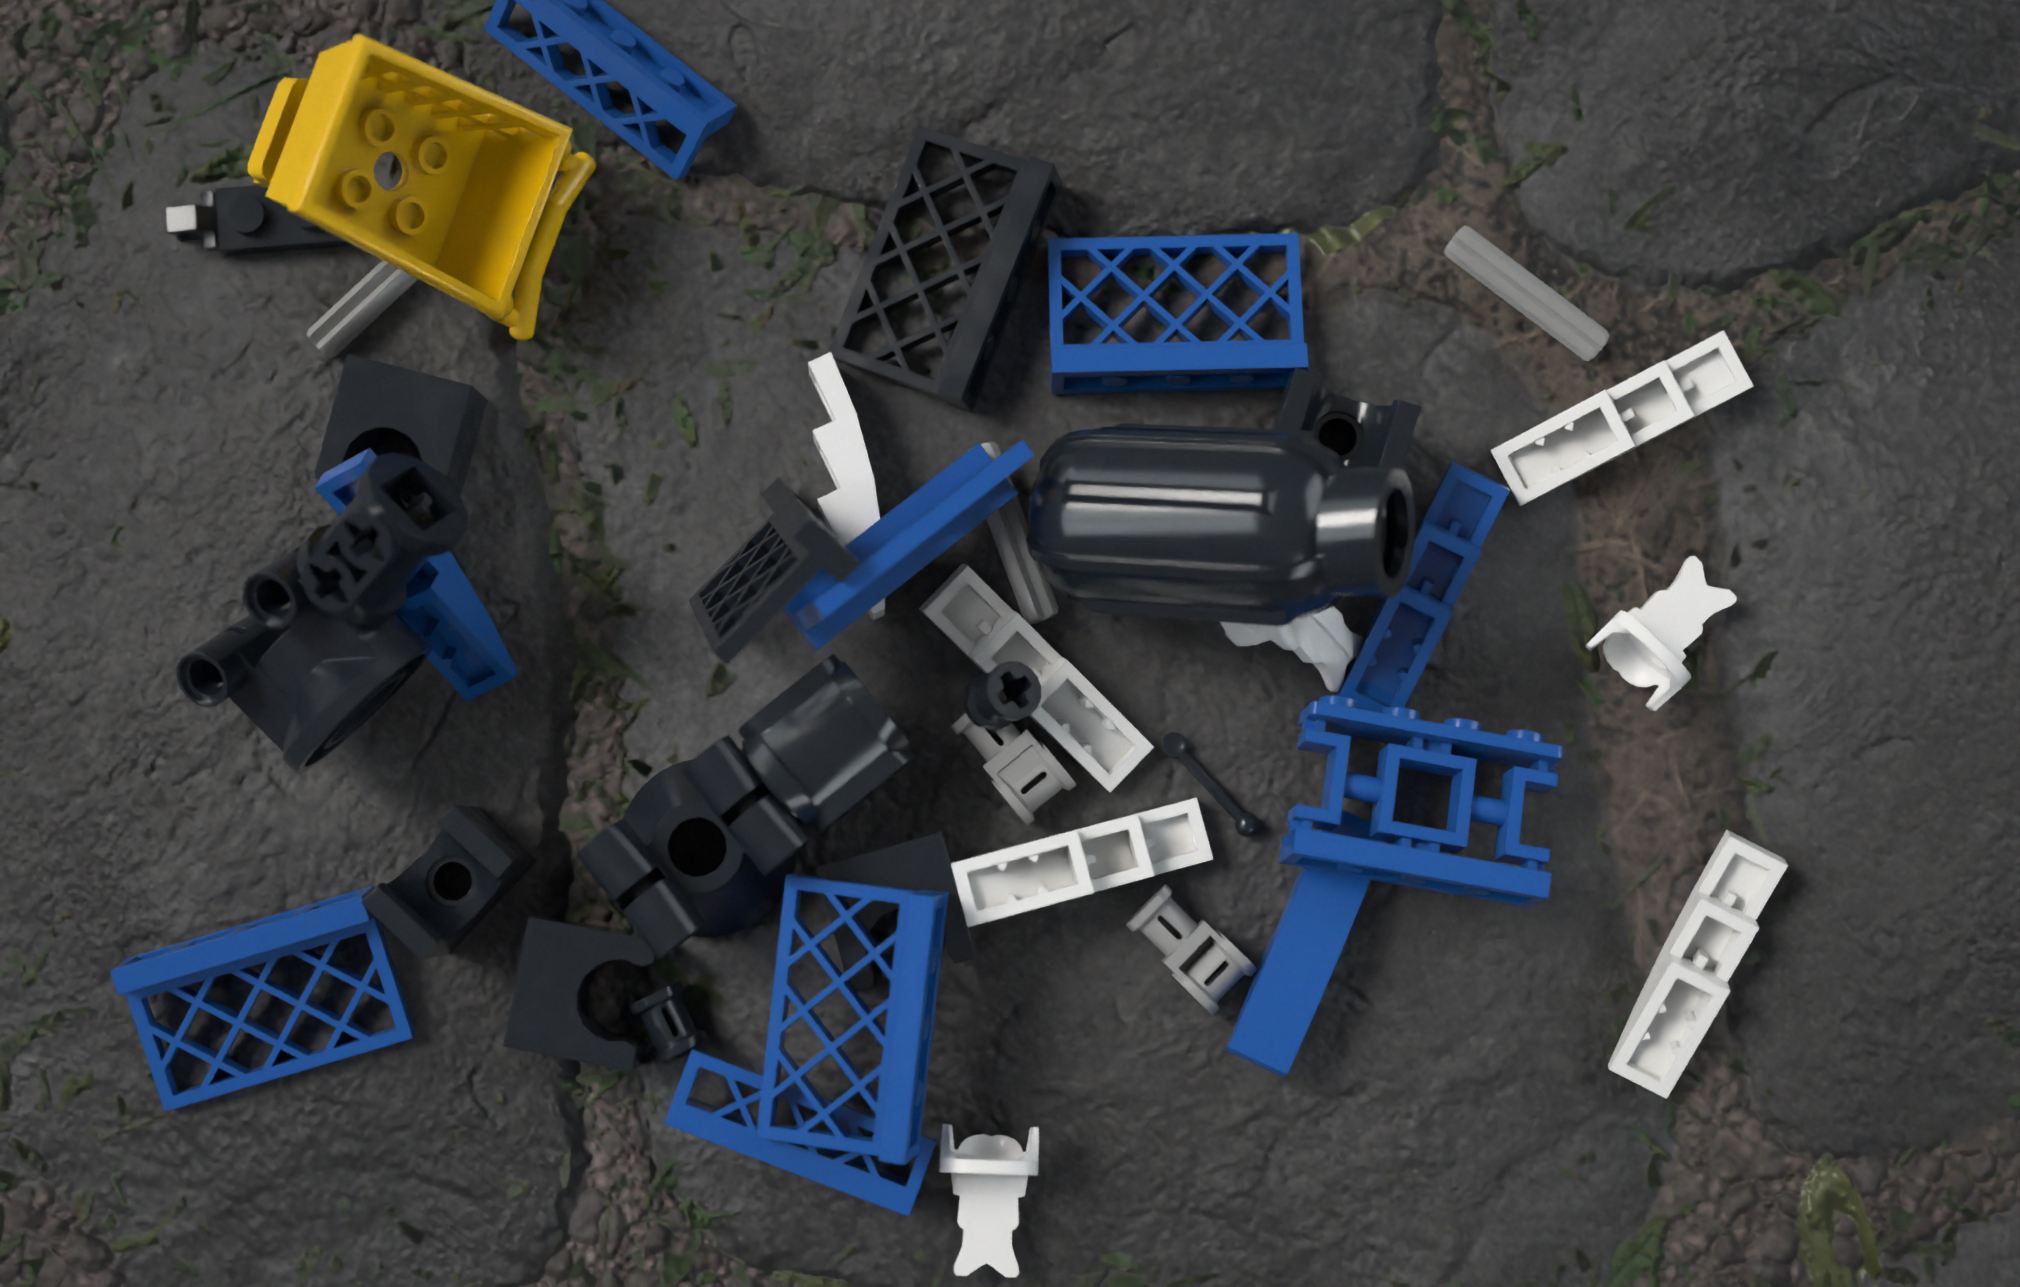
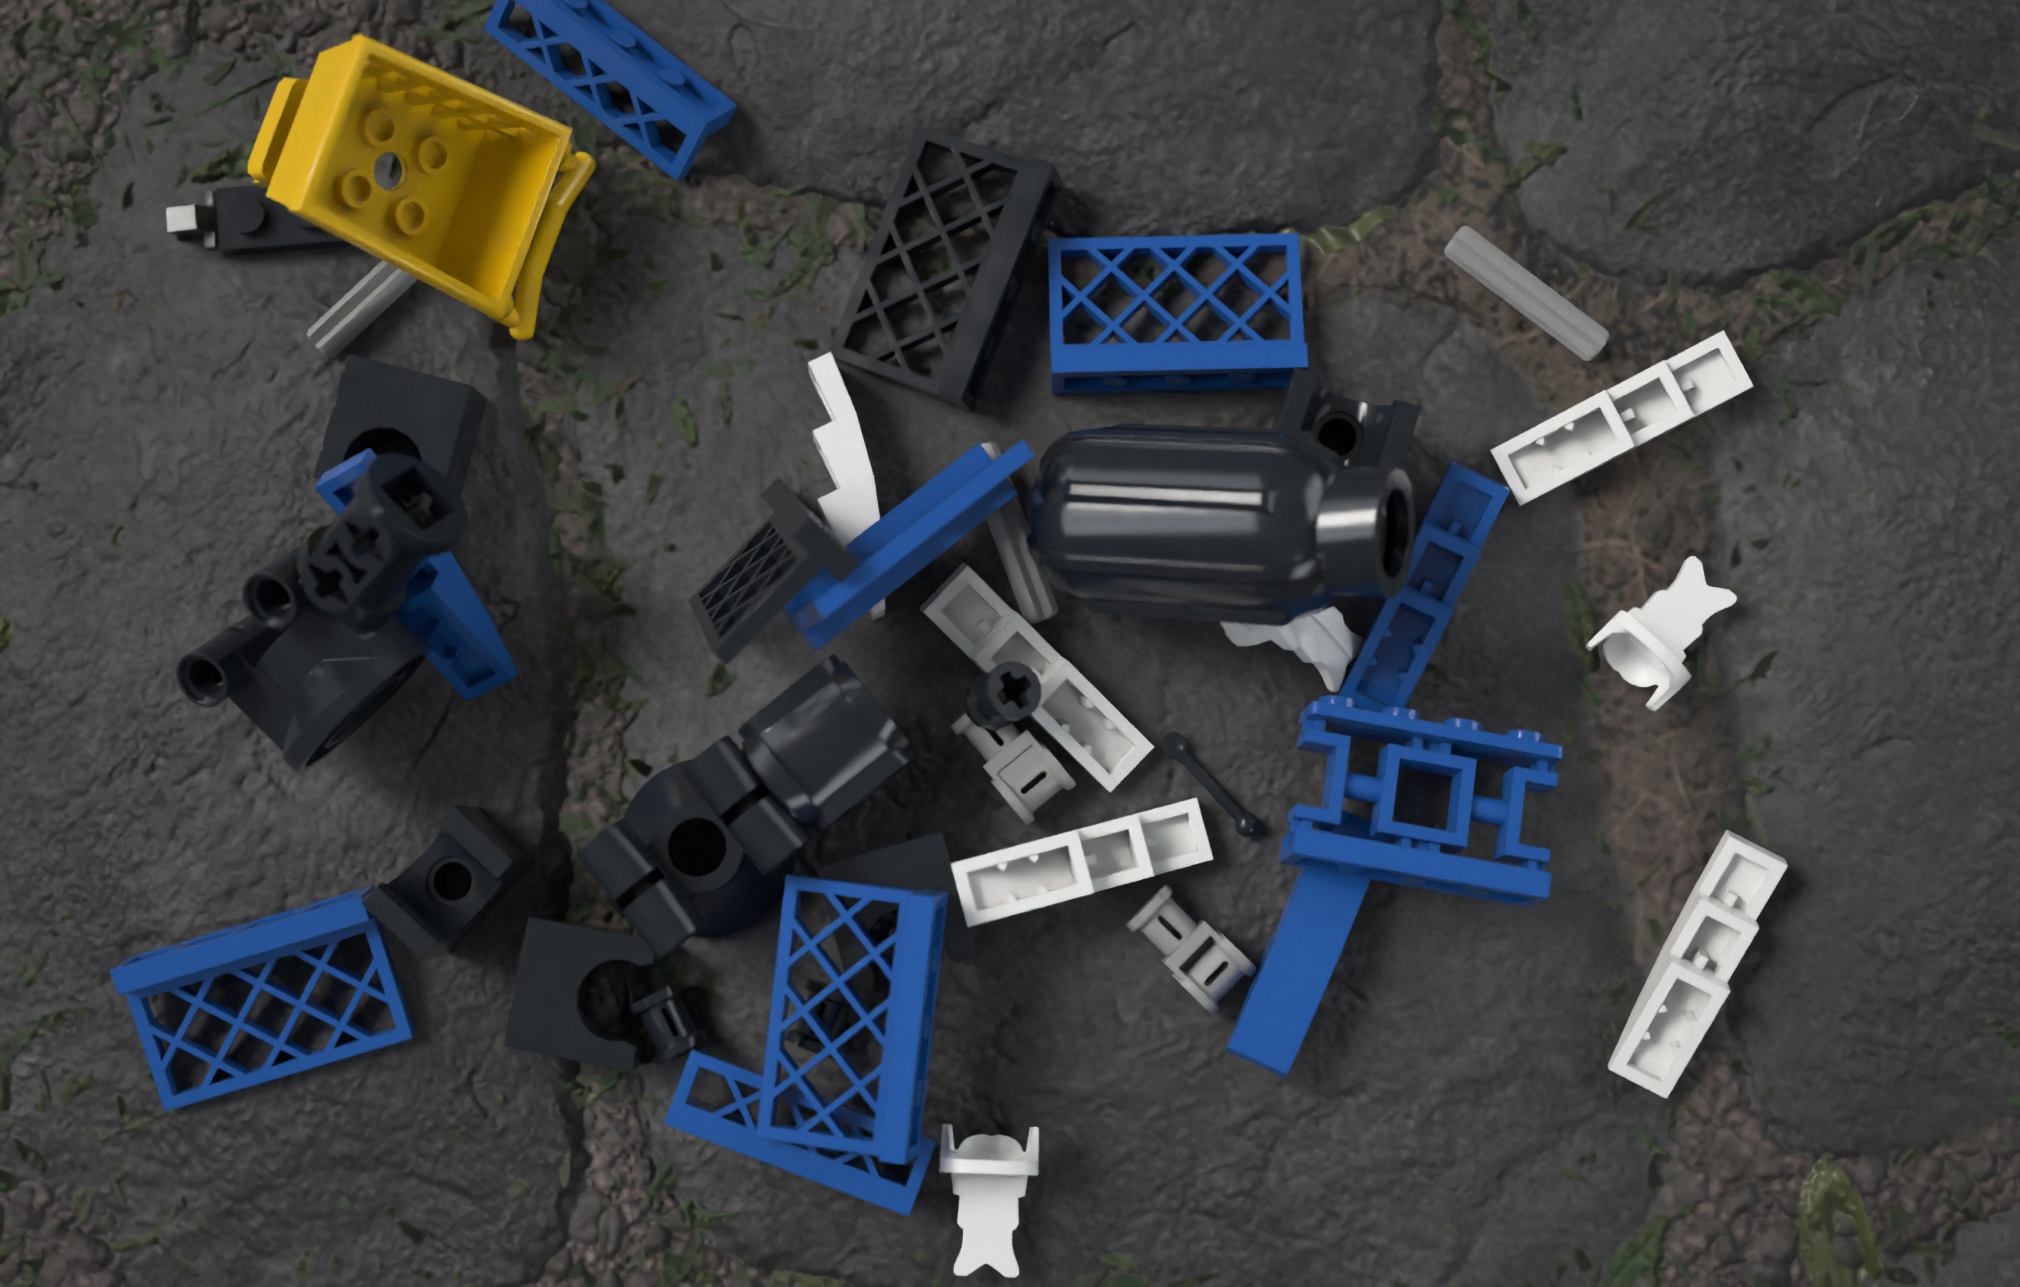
none -> black bush [785,978,862,1059]

